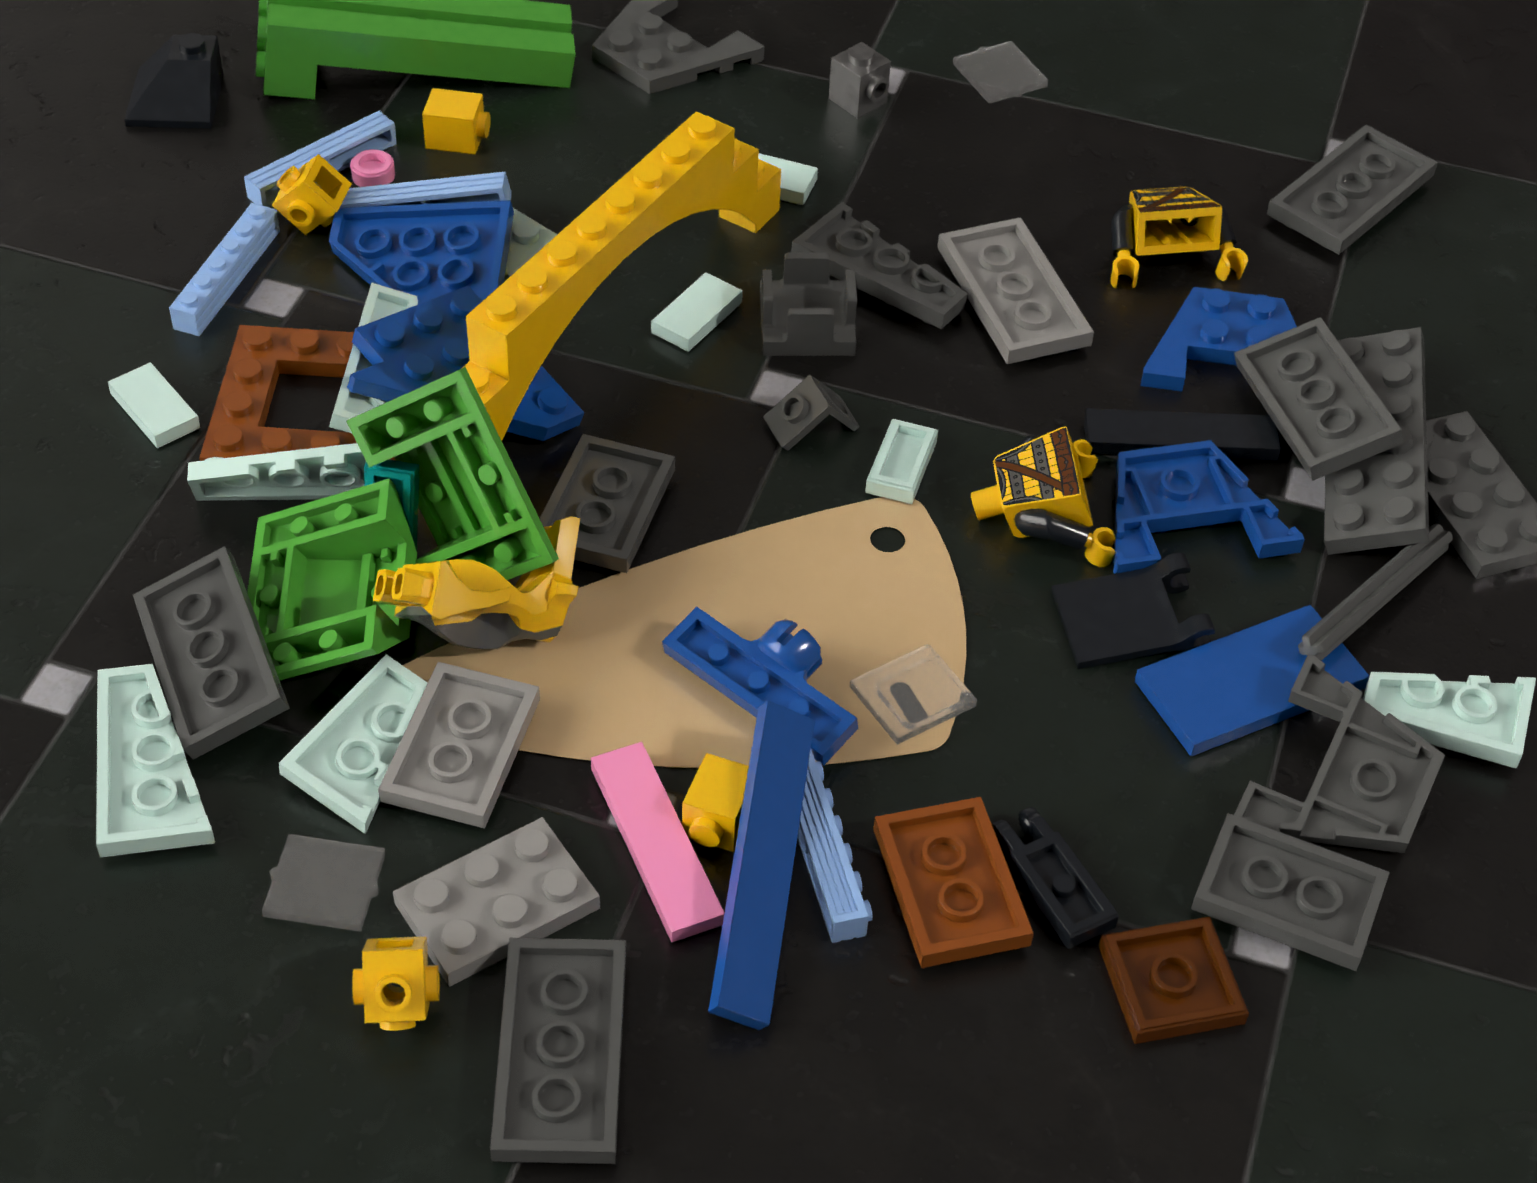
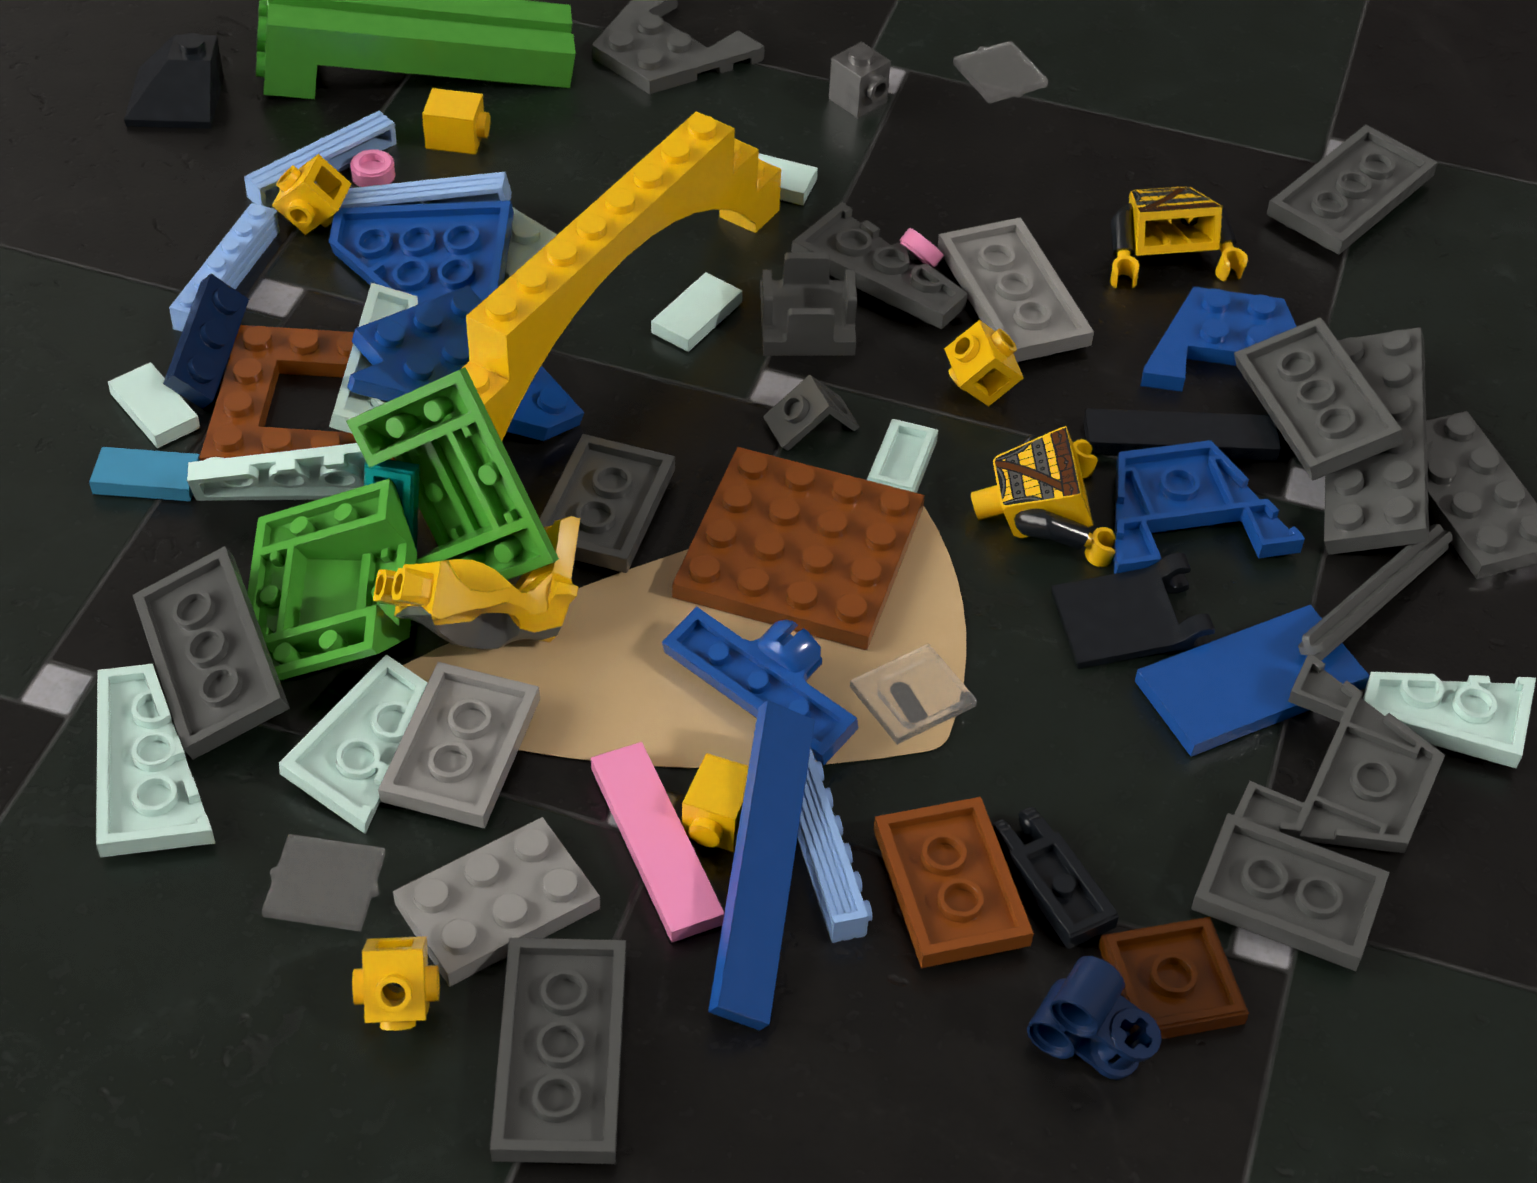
none -> dark azure tile [89,447,200,501]
none -> dark blue plate [163,274,249,409]
none -> dark orange plate [672,447,925,650]
none -> bright pink tile [900,228,944,268]
none -> yellow brick [944,320,1024,407]
none -> dark blue piece [1027,956,1161,1080]

